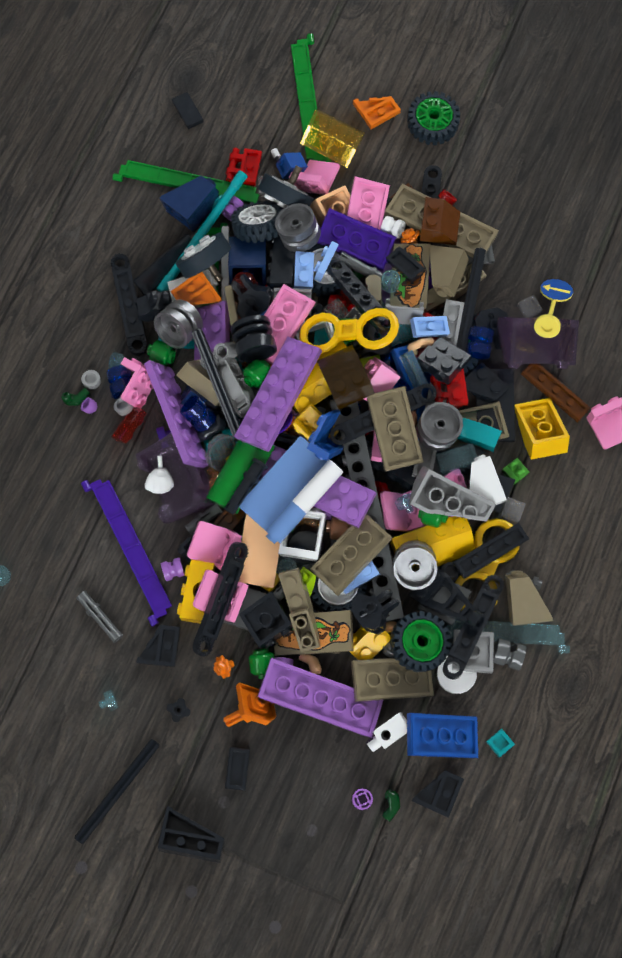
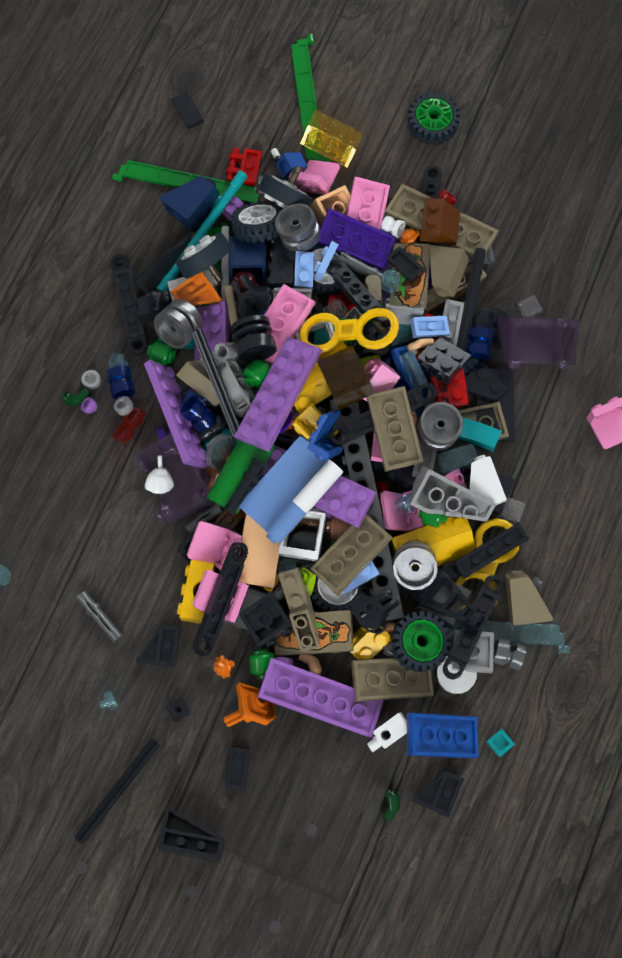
dark purple piece [81,479,172,627] -> none
bright pink bracket [121,357,153,410] -> none
medium lavender wheel [160,557,185,582] -> none
medium lavender wheel [352,788,373,810] -> none
orange wing [353,96,401,129] -> none
bright green tile [502,458,529,485] -> none
yellow slope [514,398,570,460] -> none
reddish brown tile [521,360,591,423] -> none
light yellow piece [534,279,573,338] -> none

